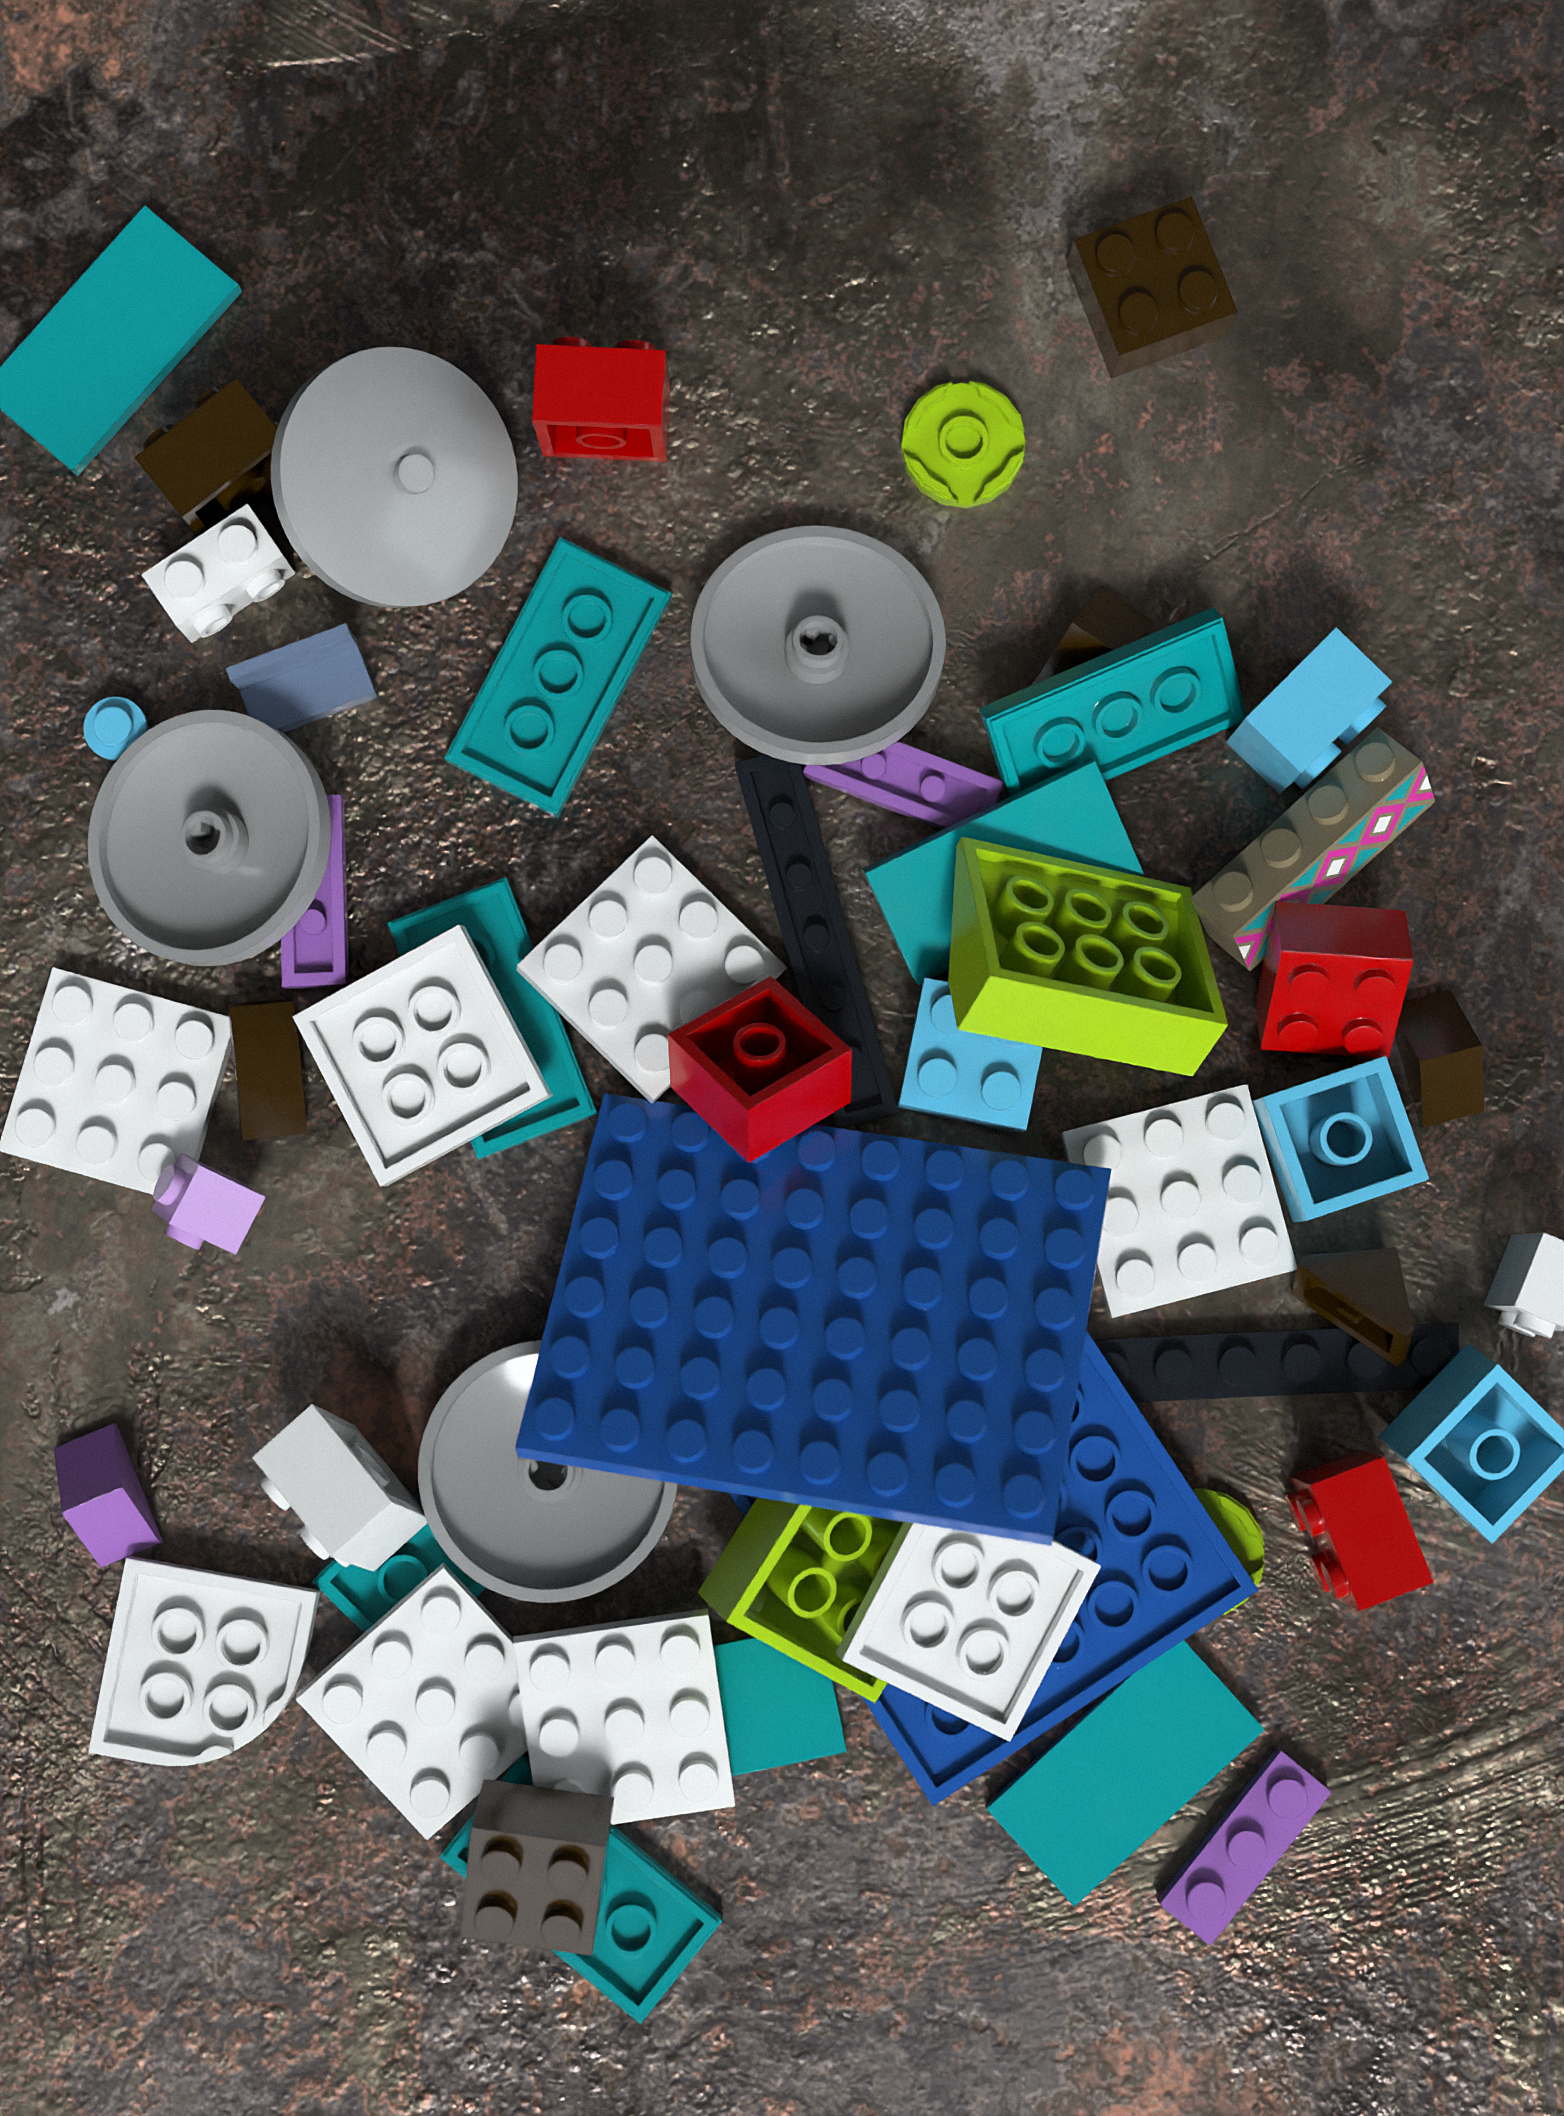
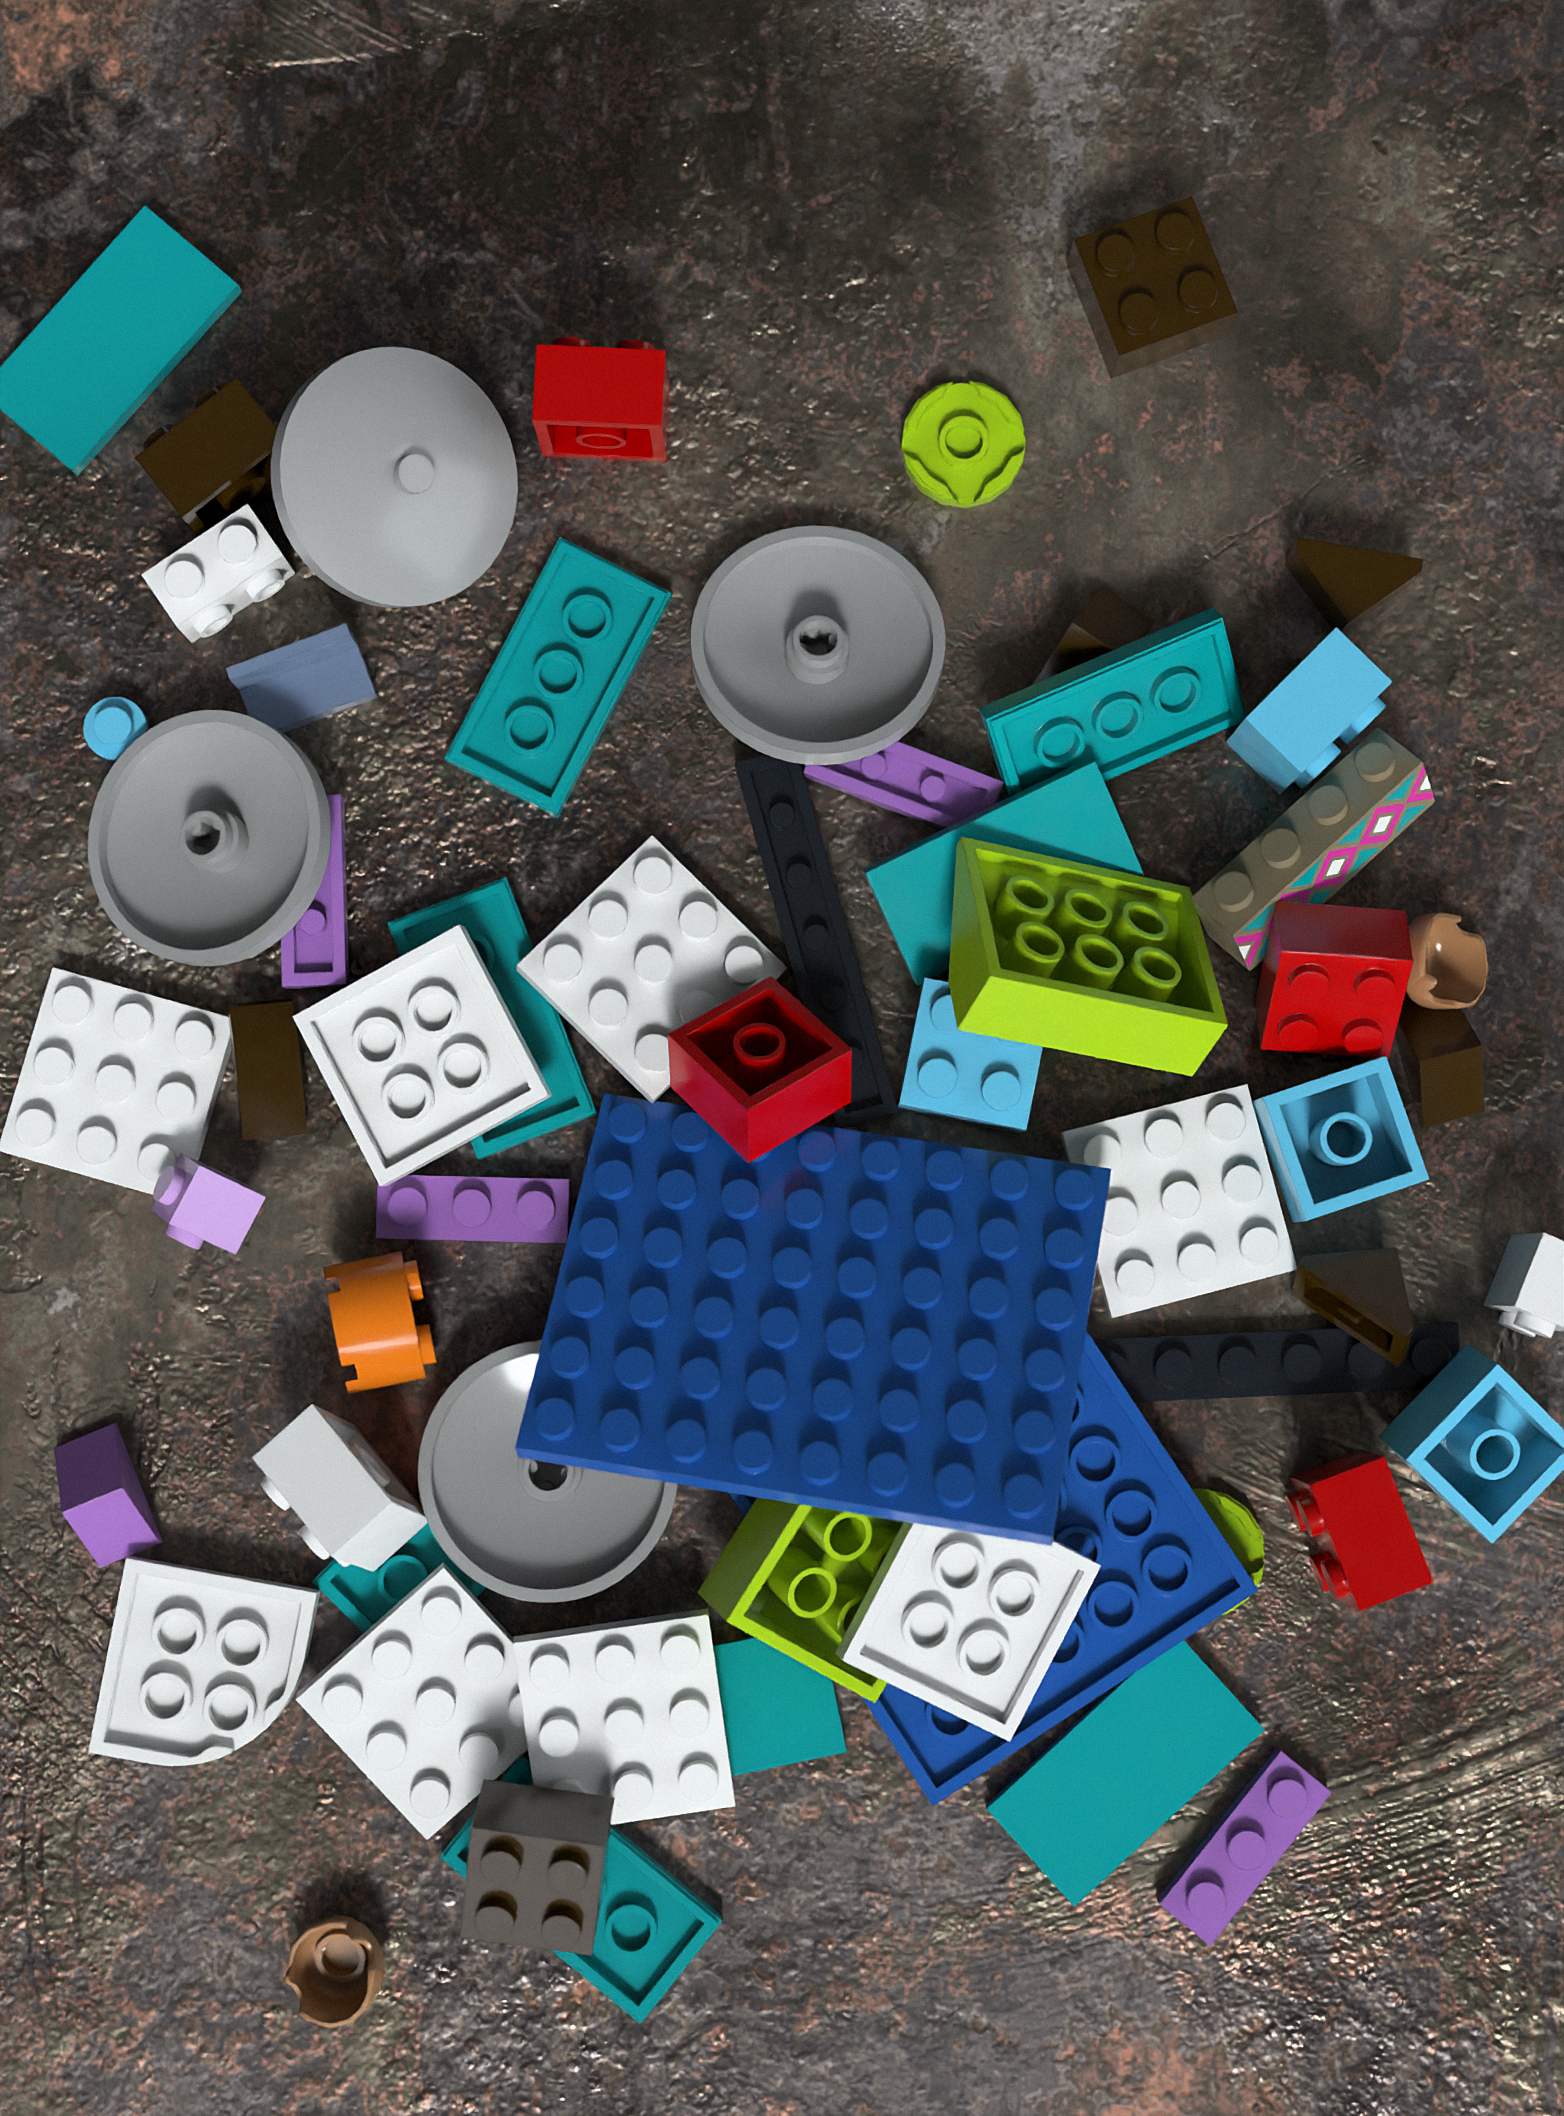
none -> medium nougat hair [285,1915,386,2029]
none -> orange brick [324,1251,437,1394]
none -> medium lavender plate [376,1175,571,1243]
none -> dark brown slope [1285,537,1424,632]
none -> medium nougat hair [1406,912,1488,1009]

